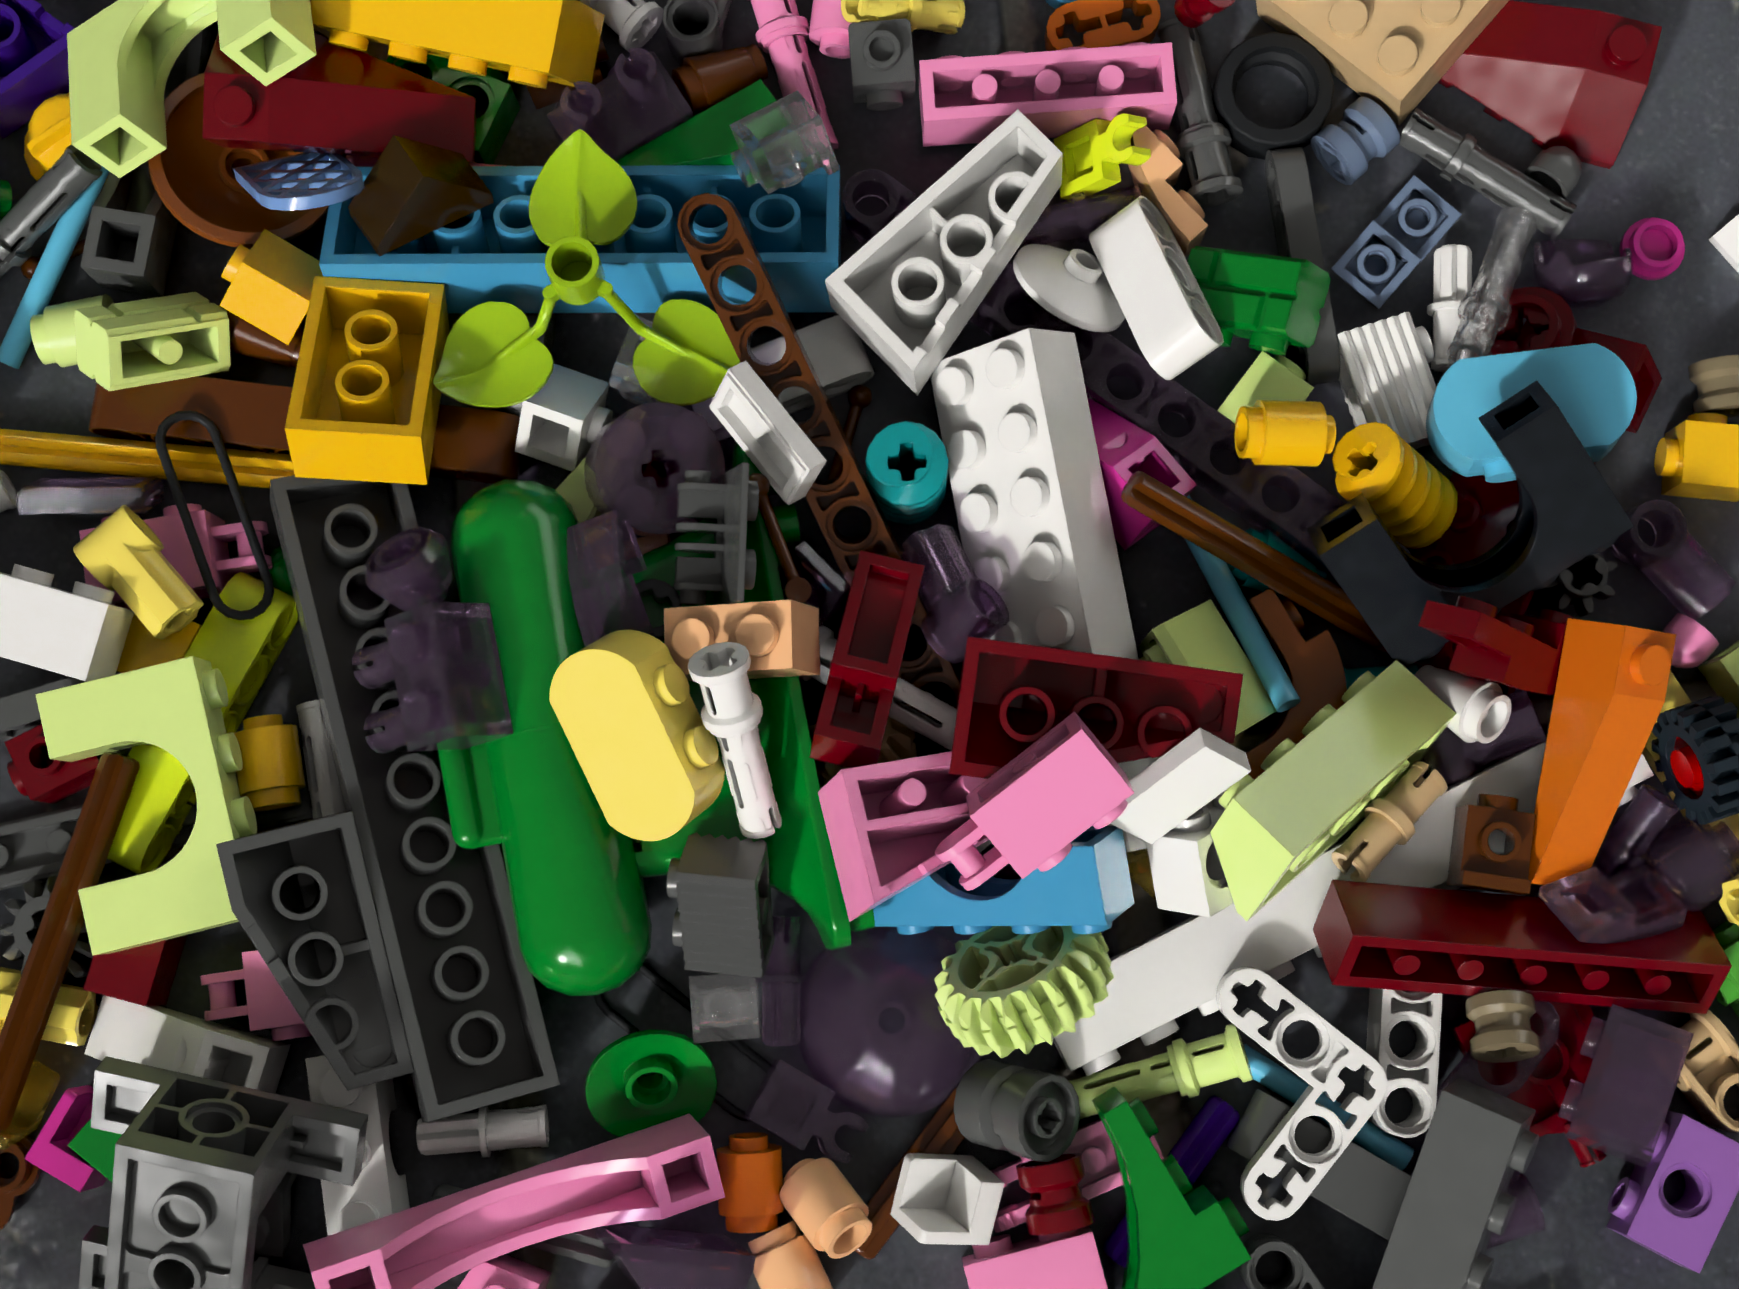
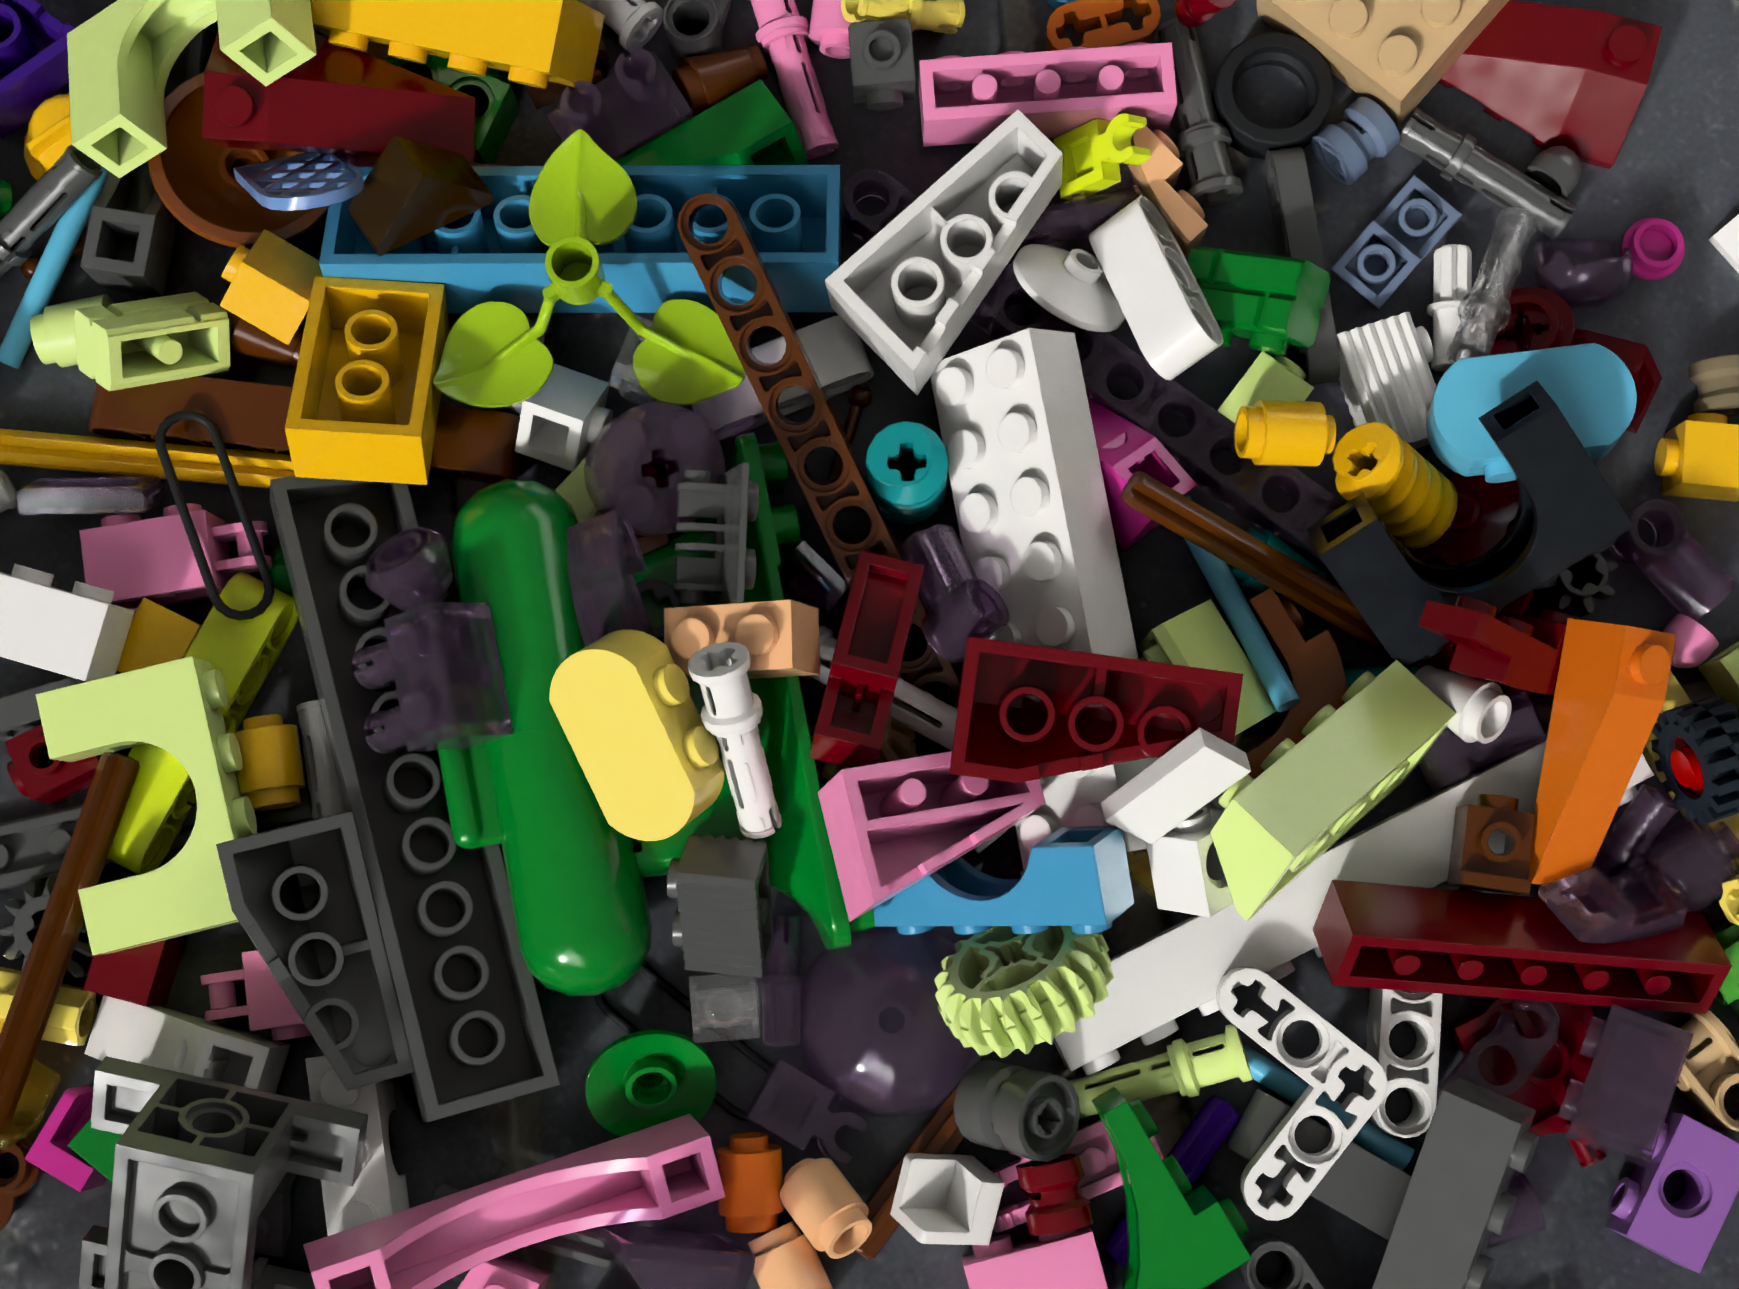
light yellow piece [73,505,204,640] -> none
white axle [416,1104,549,1158] -> none
white tile [709,360,827,506] -> none
clear brick [730,91,840,194] -> none
reddish brown hinge [749,473,812,603] -> none
bright pink brick [935,711,1134,891] -> none
tan pin [1331,761,1448,882] -> none
dark tan wheel [1465,990,1541,1063] -> none

